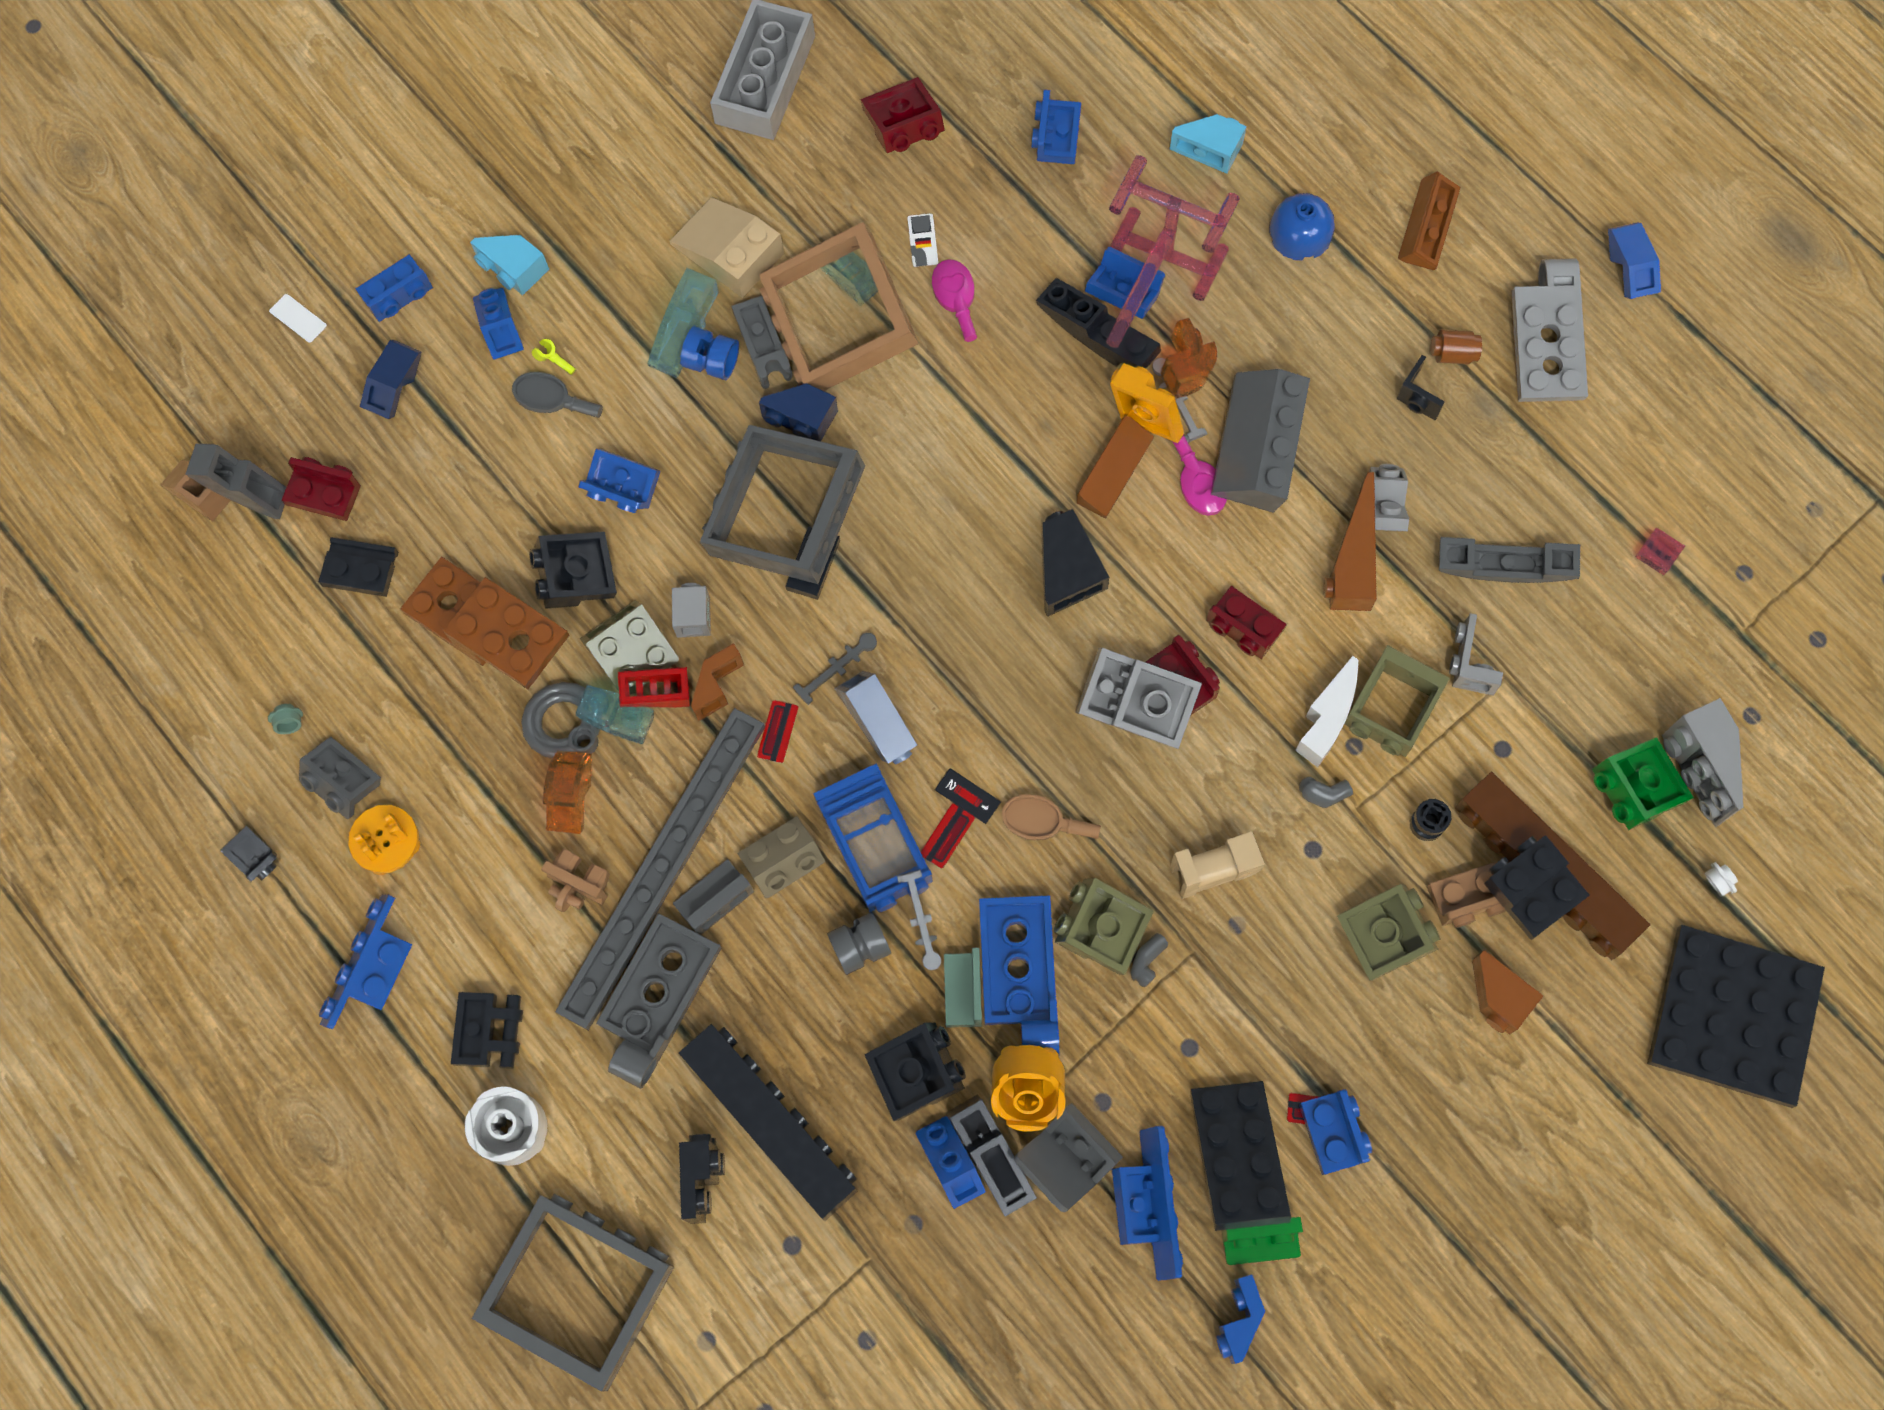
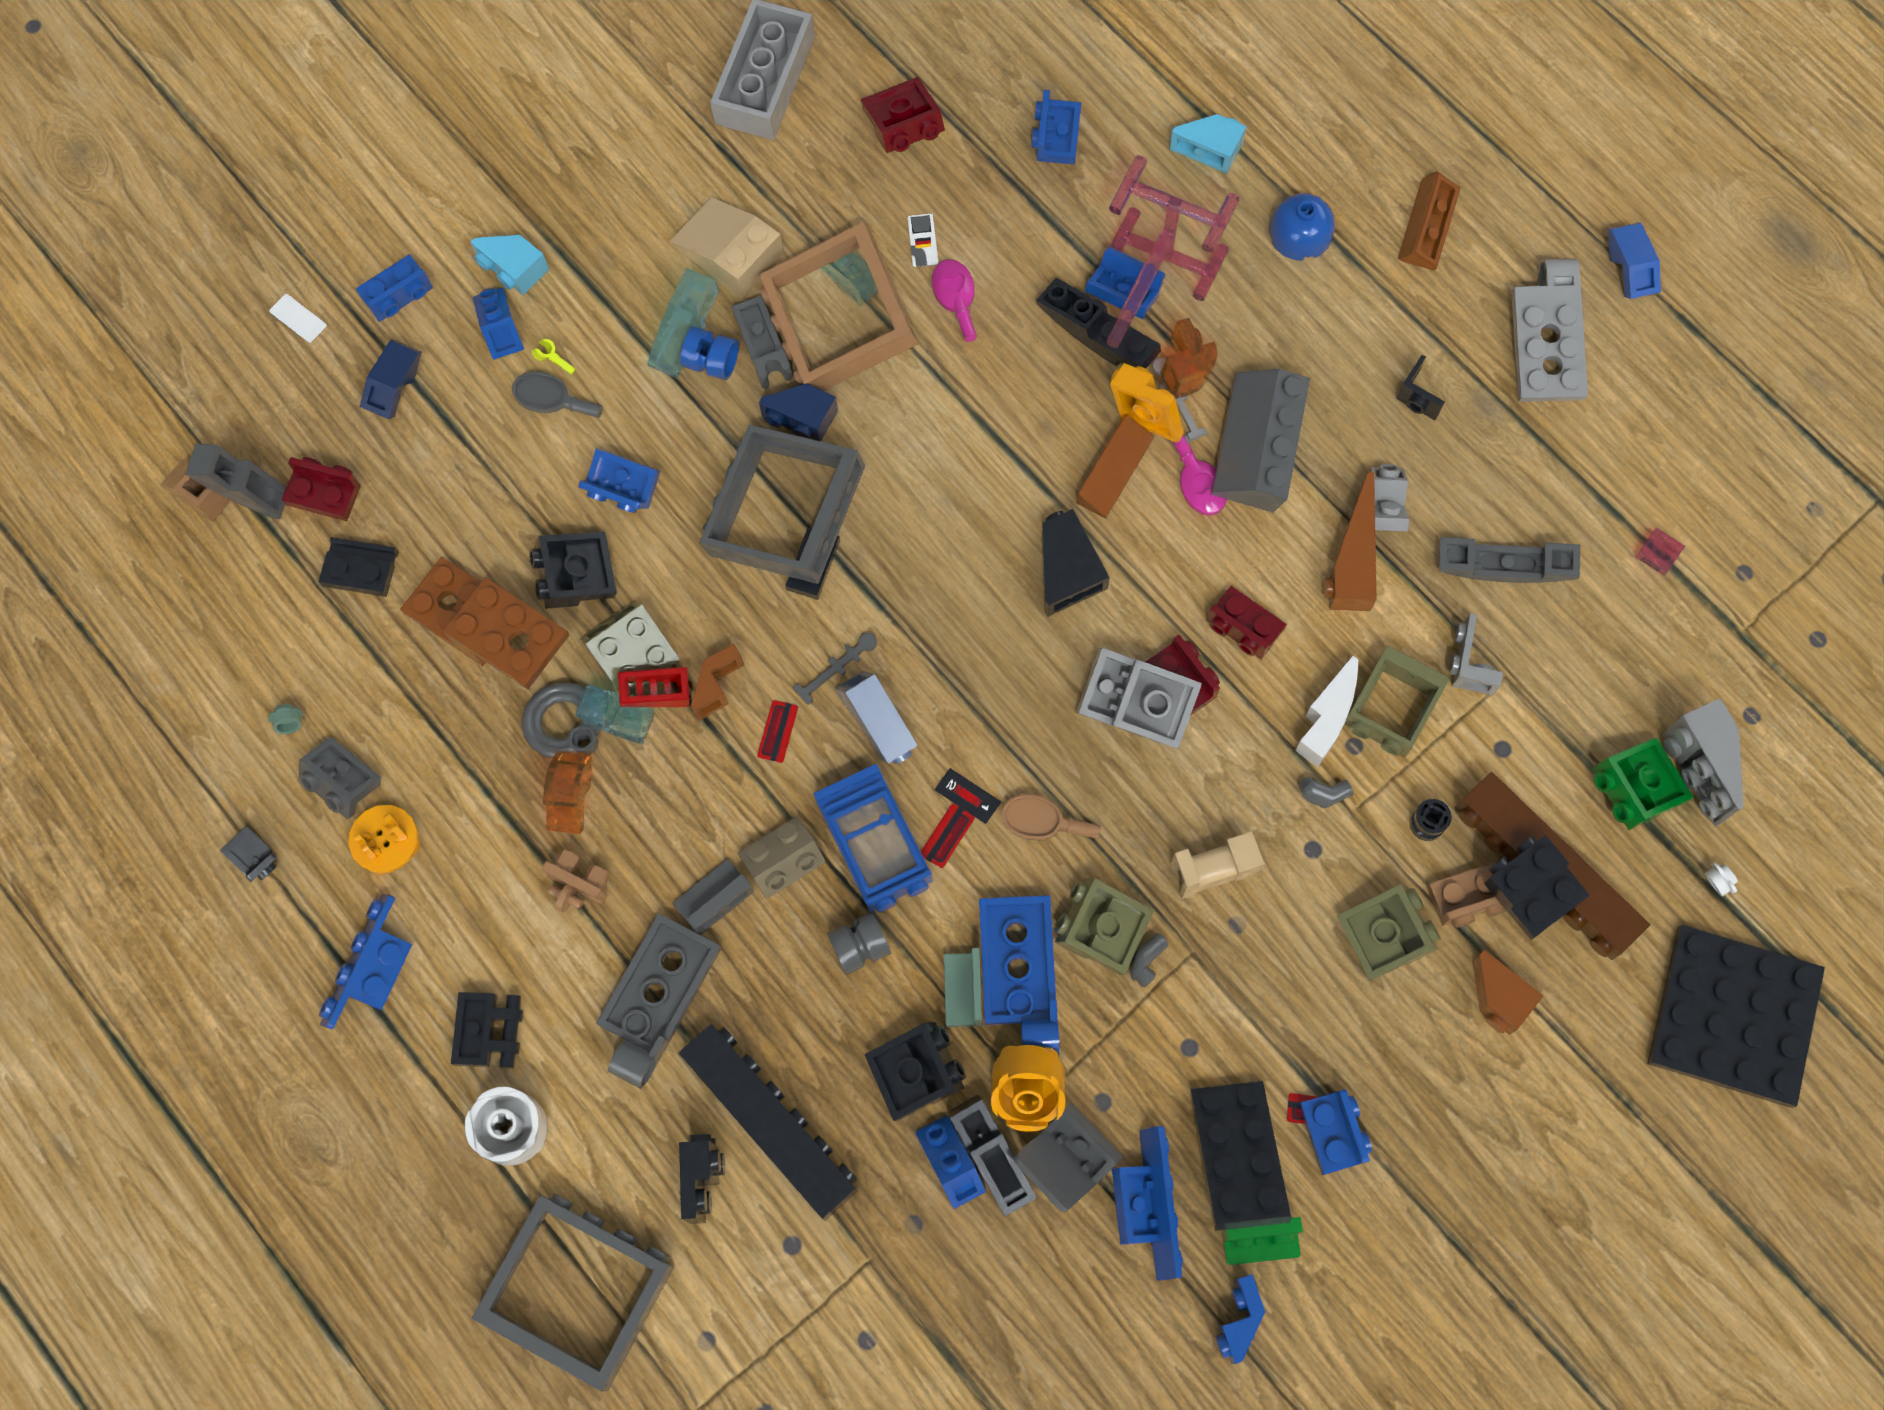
dark grey plate [555,708,765,1031] -> none
light grey brick [672,583,711,638] -> none
piece [897,869,941,970] -> none
dark orange brick [1430,330,1482,364] -> none

